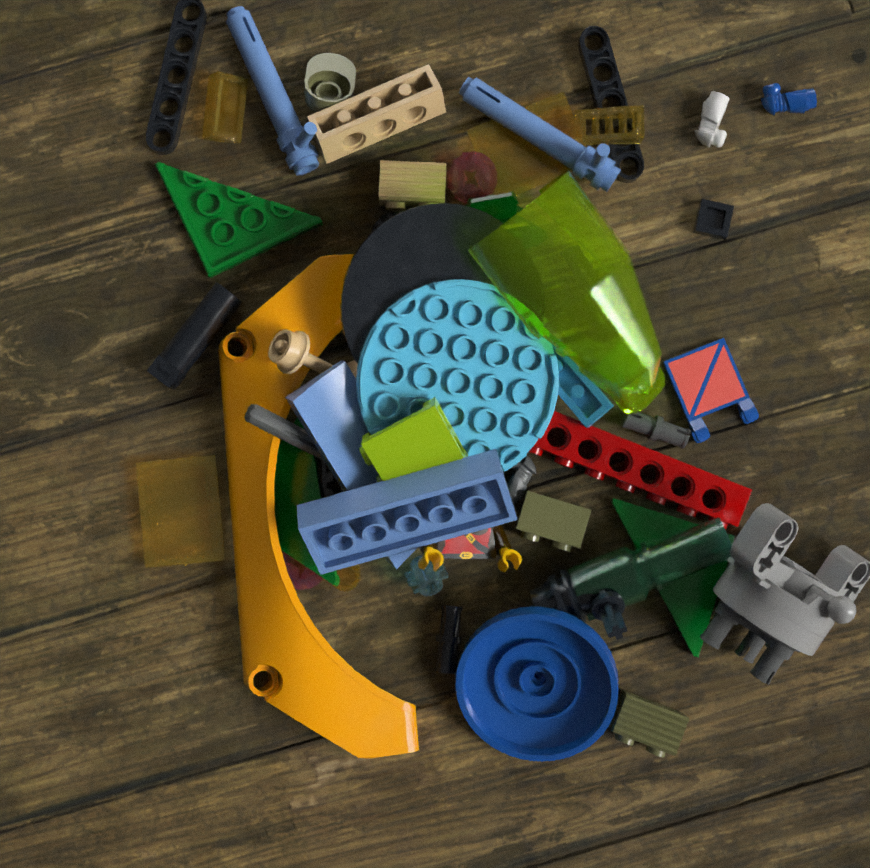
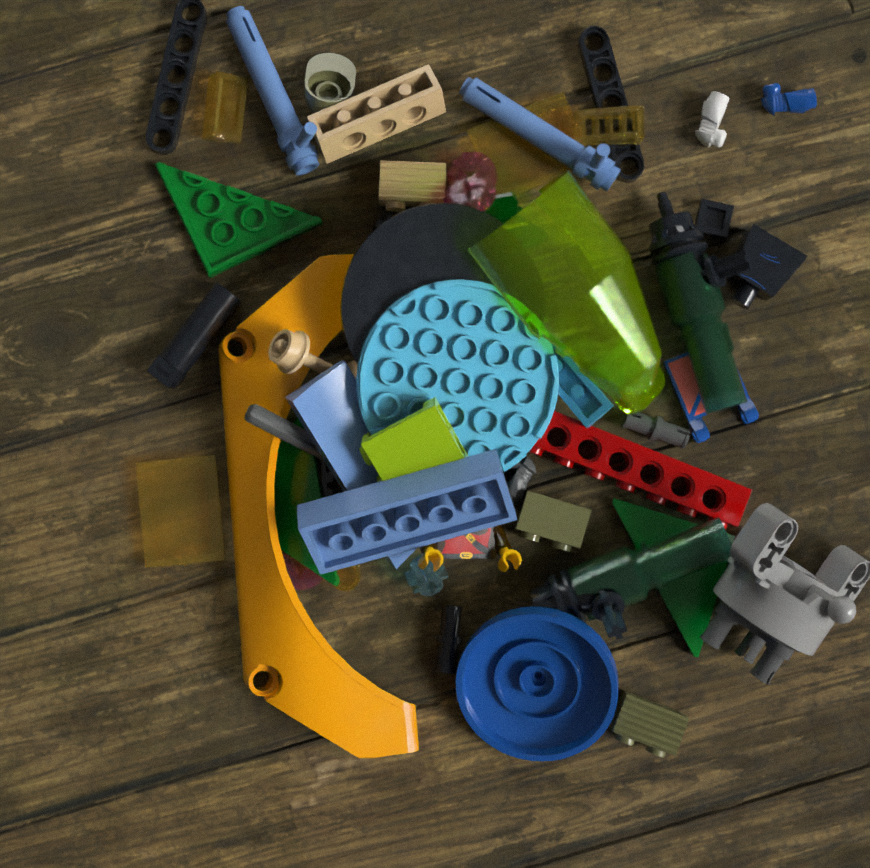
none -> clear pink gear [443,172,496,212]
none -> clear green piece [648,192,753,414]
none -> black torso [728,224,807,309]

